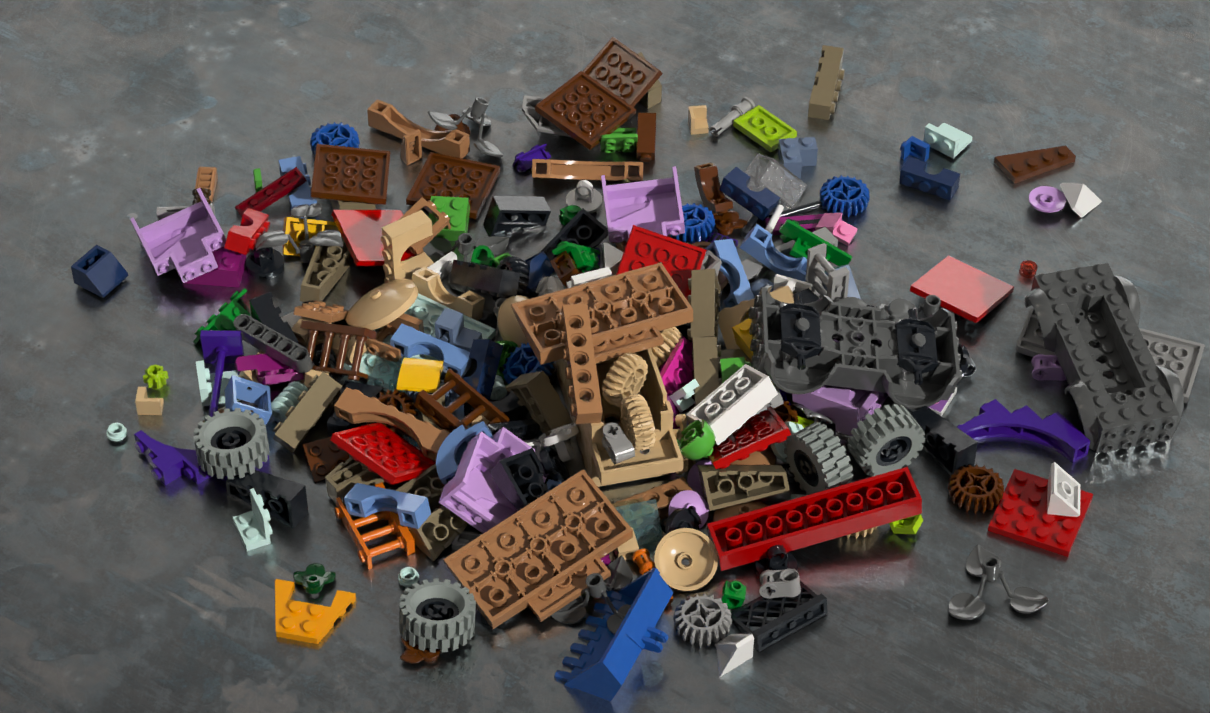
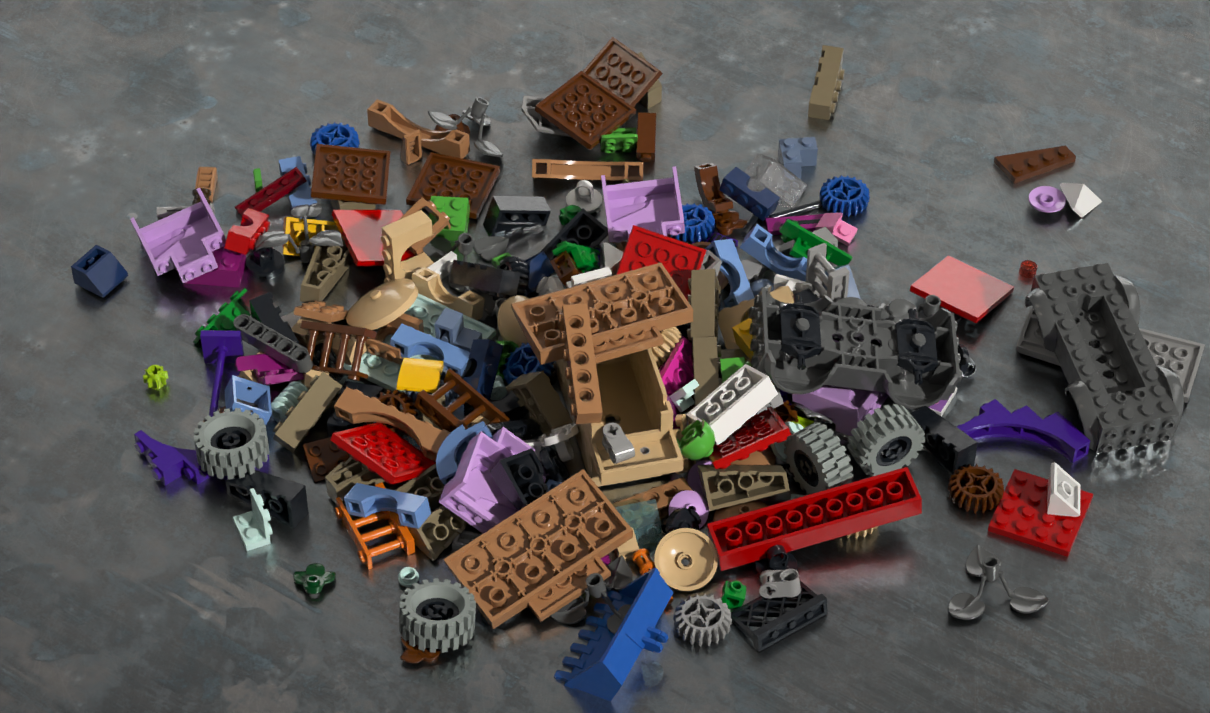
light aqua plate [106,423,127,441] -> none
tan panel [135,387,164,415] -> none
light aqua bracket [196,360,241,406] -> none
light orange wing [275,579,356,644] -> none
clear light blue hinge [367,356,408,393] -> none
green plate [471,245,494,266] -> none
dark purple hinge [512,143,551,172] -> none
tan gear [602,352,648,408] -> none
tan gear [620,394,656,451] -> none
tan panel [688,105,709,135] -> none
light grey pin [710,97,755,137] -> none
white slope [715,634,754,678] -> none
lime plate [733,105,797,152] -> none
white bar [765,205,784,234] -> none
lime bracket [889,514,924,534] -> none
dark blue arch [899,157,960,200] -> none
blue bracket [900,136,930,162] -> none
light aqua bracket [923,123,972,158] -> none
lavender piece [1031,354,1066,381] -> none

